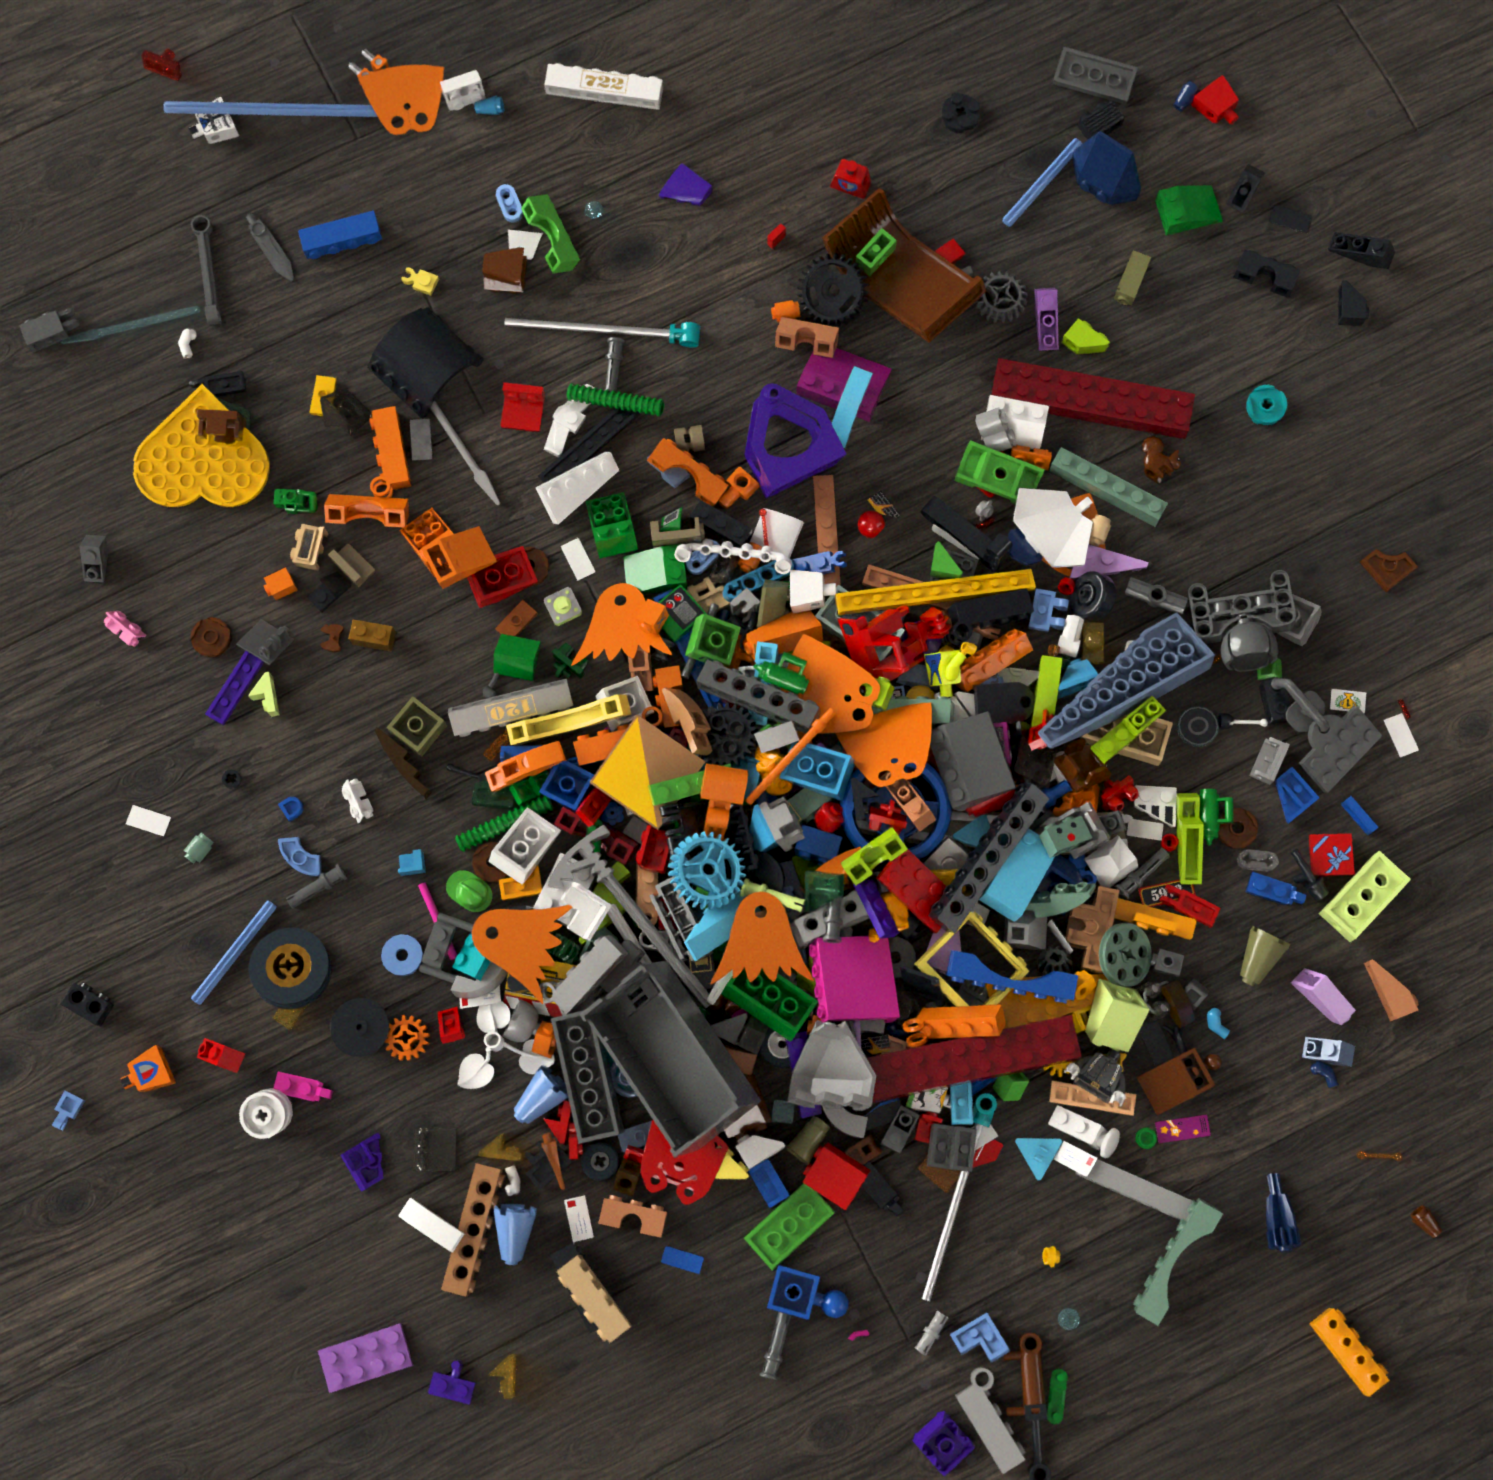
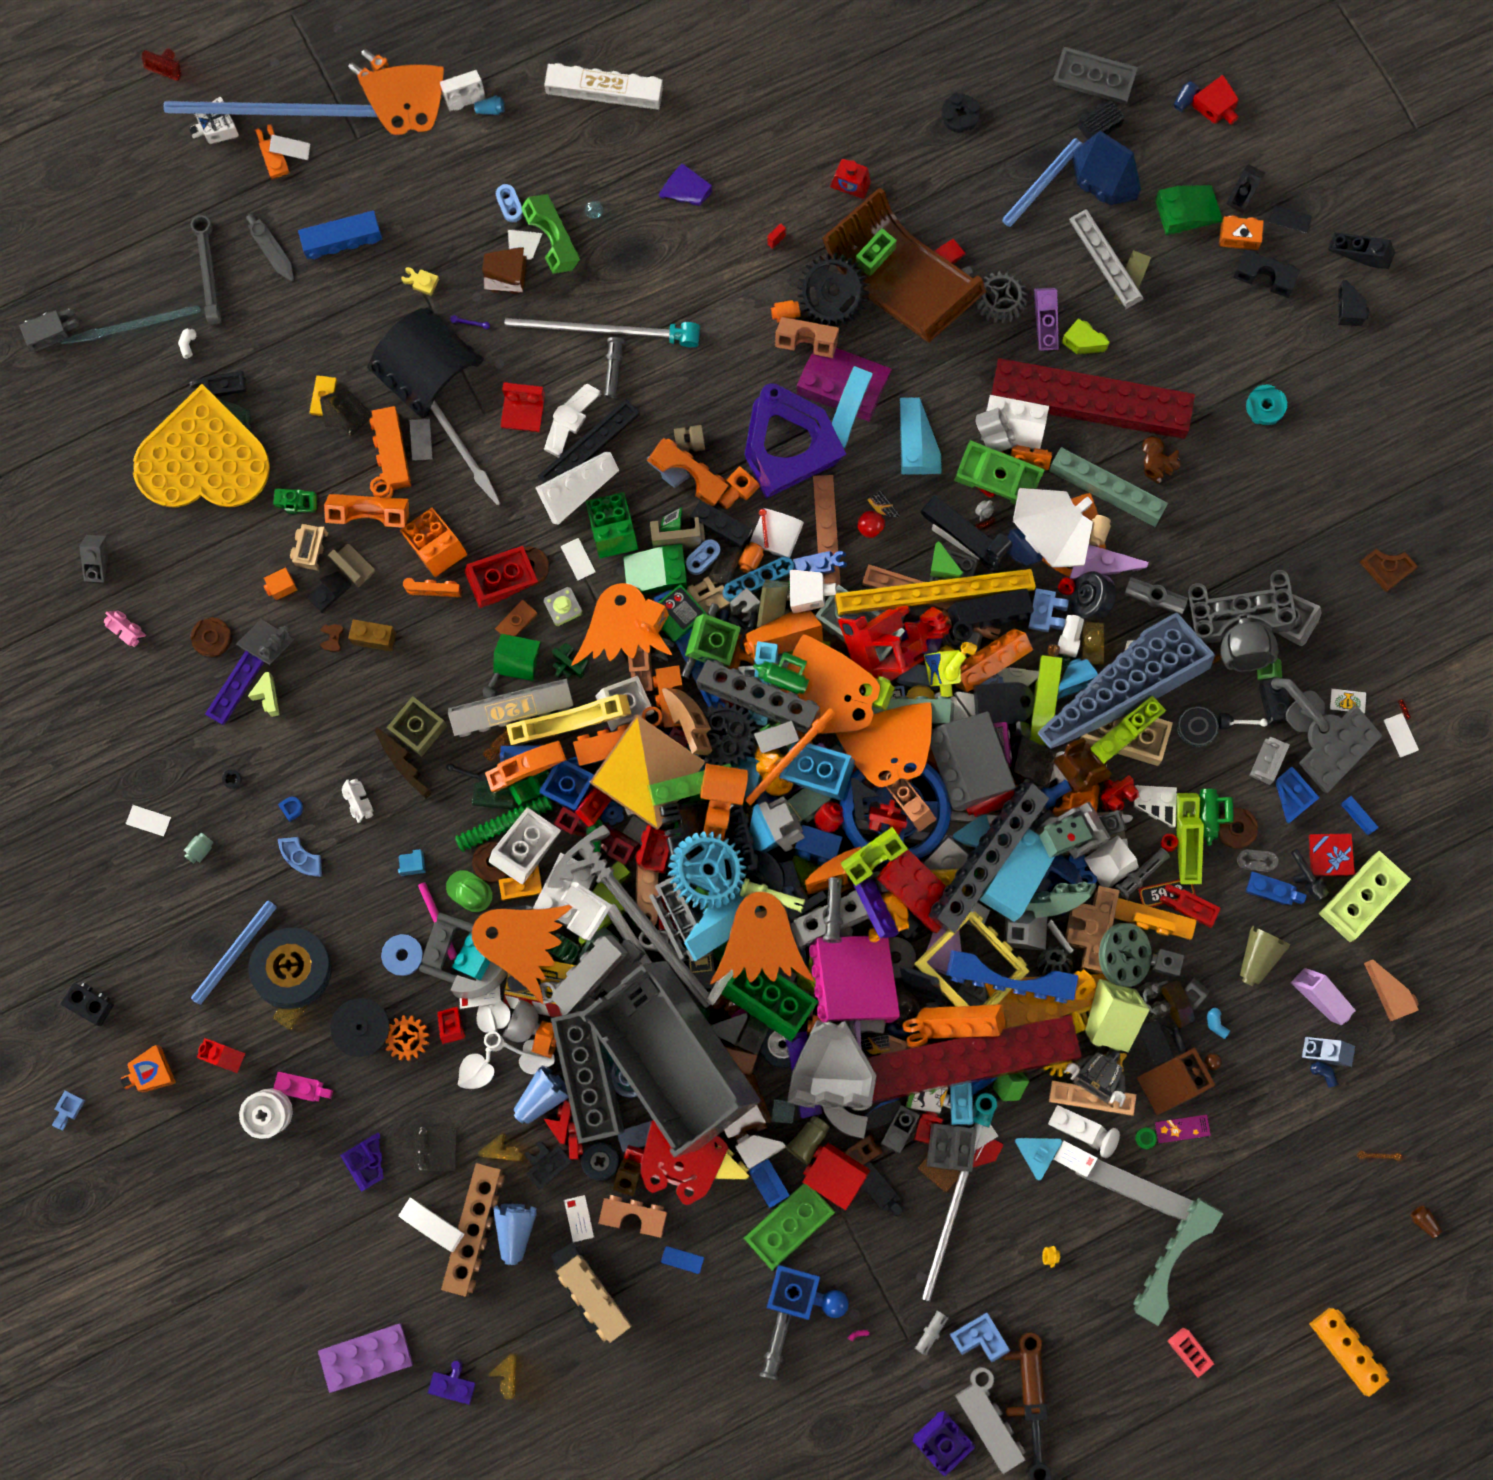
reddish brown panel [197,409,246,443] -> none
dark grey pin [286,863,348,909] -> none
orange slope [421,526,497,589] -> none
white arm [505,1165,520,1196] -> none
dark orange piece [541,1132,565,1190] -> none
green piece [567,383,664,417] -> none
white bar [675,539,792,574] -> none
clear green wing [805,870,844,912] -> none
red bracket [1028,709,1054,750] -> none
green piece [1047,1369,1067,1424] -> none
clear light blue plate [1058,1308,1080,1330] -> none
white sticker [1127,819,1164,841] -> none
dark blue piece [1266,1173,1301,1253] -> none
none -> orange hinge [256,124,290,179]
none -> white sticker [269,135,310,160]
none -> orange plate [403,578,462,597]
none -> dark purple hinge [450,315,490,330]
none -> medium azure wedge [900,398,941,474]
none -> light grey tile [1070,209,1143,309]
none -> coral slope [1168,1328,1214,1378]
none -> orange brick [1219,215,1263,251]

